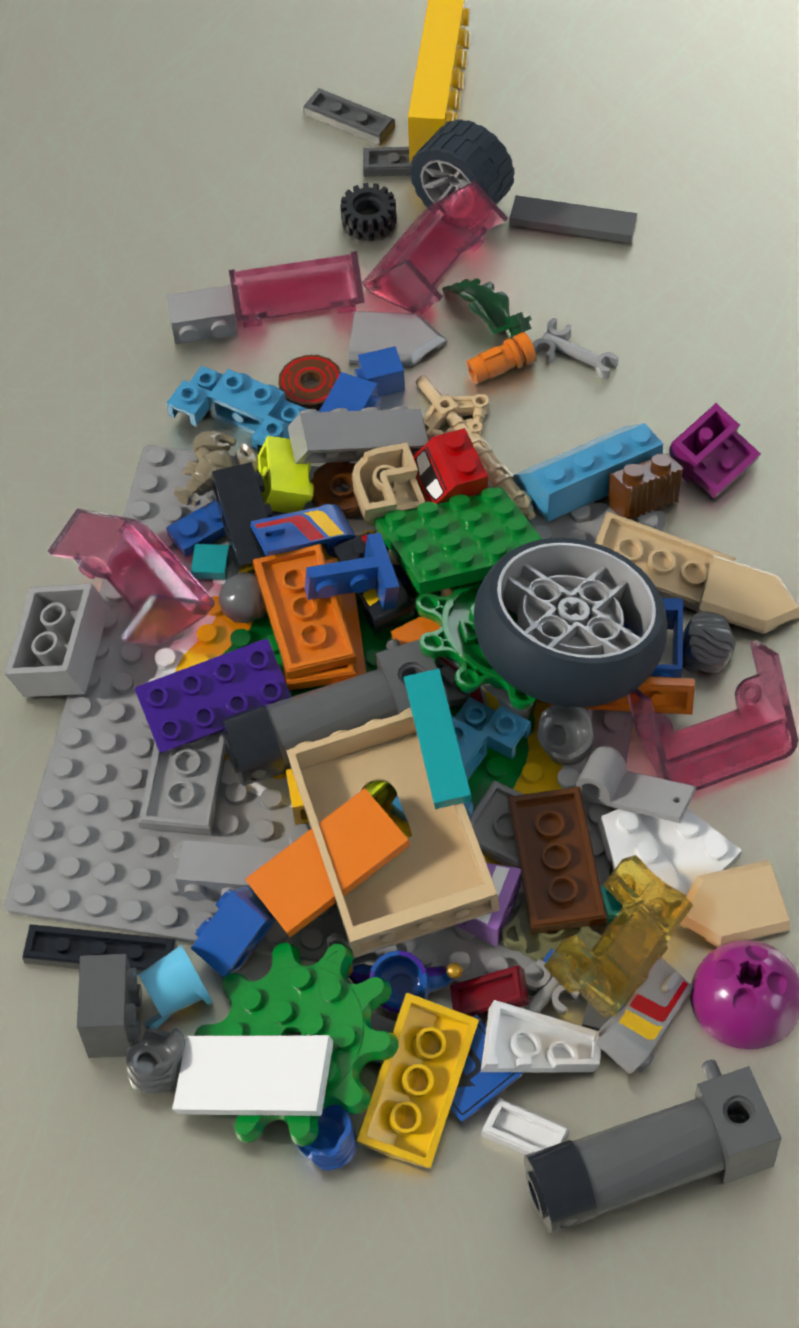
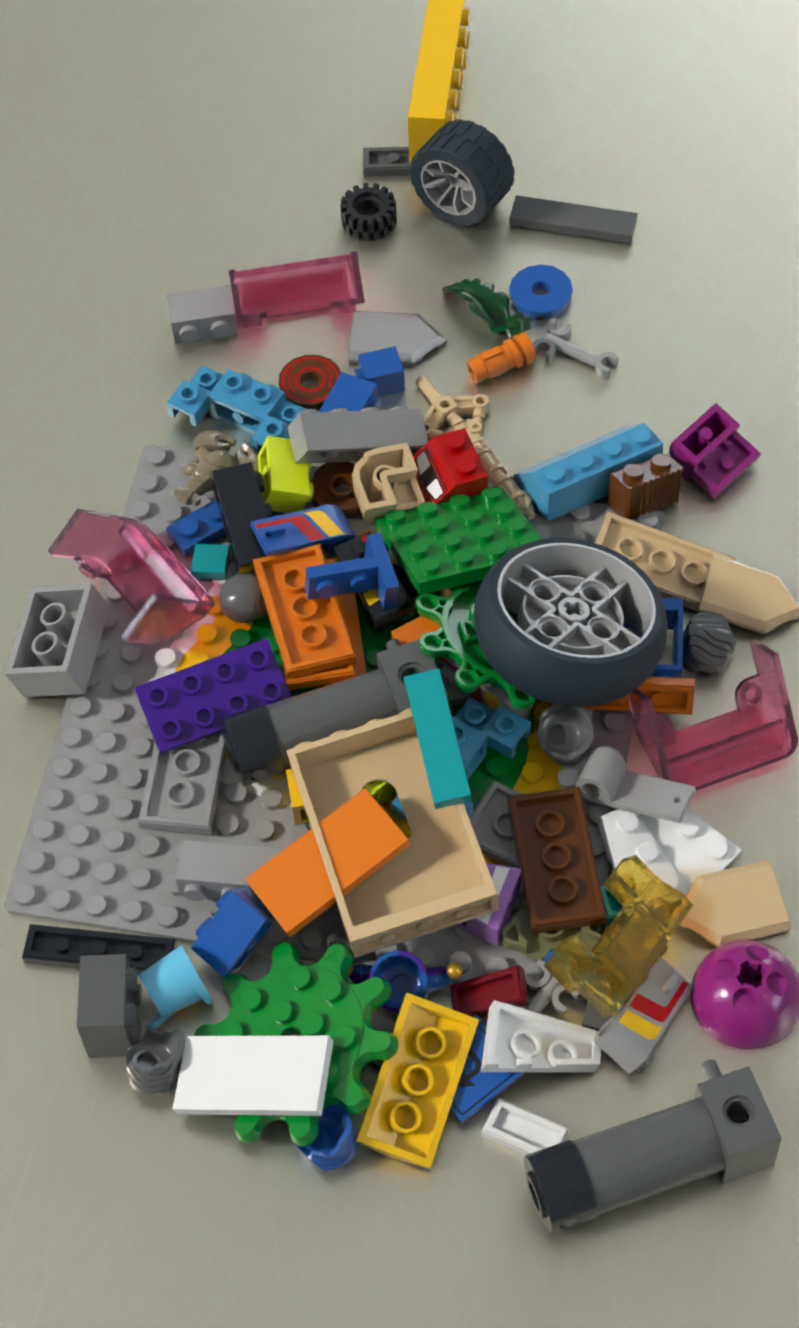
dark grey tile [303,88,395,146] -> none
clear pink windscreen [362,180,508,314] -> none
none -> blue tile [509,264,573,319]

